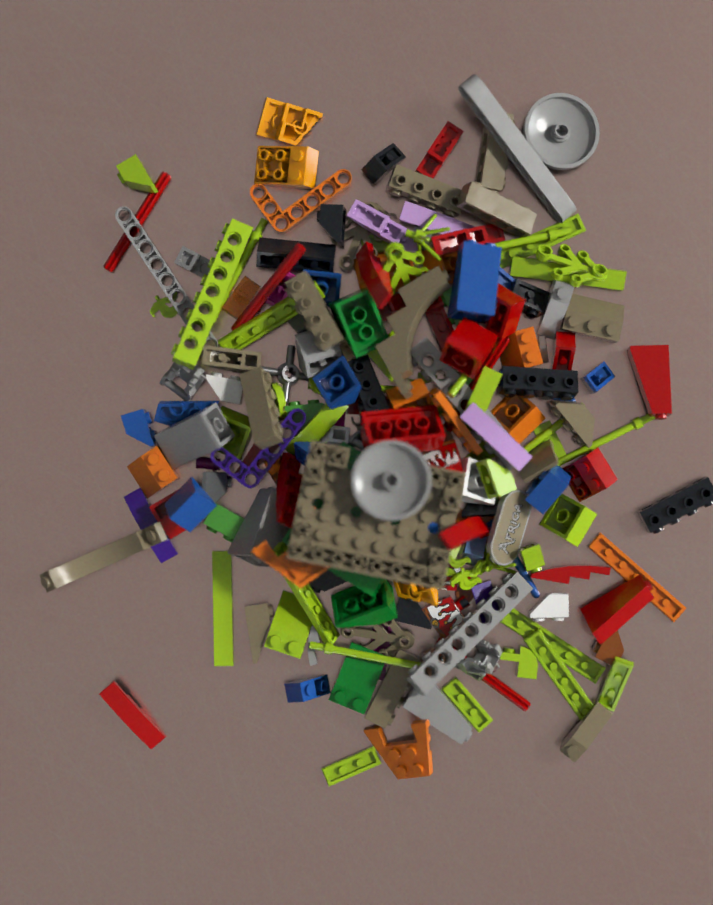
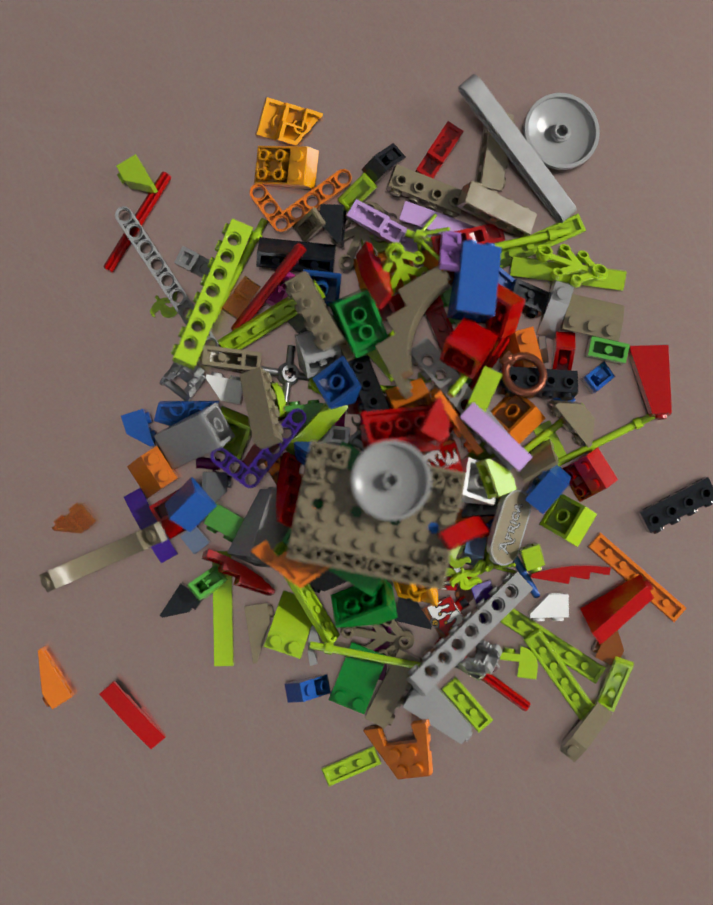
none -> orange slope [38,646,75,709]
none -> clear orange slope [52,503,99,533]
none -> black slope [159,582,202,618]
none -> sand blue panel [180,526,211,554]
none -> bright green slope [187,565,228,600]
none -> red slope [202,549,275,596]
none -> dark tan slope [294,207,326,242]
none -> lime tile [337,173,378,212]
none -> red slope [416,397,450,446]
none -> medium lavender slope [439,231,462,272]
none -> copper piece [499,351,547,396]
none -> bright green brick [585,336,630,364]

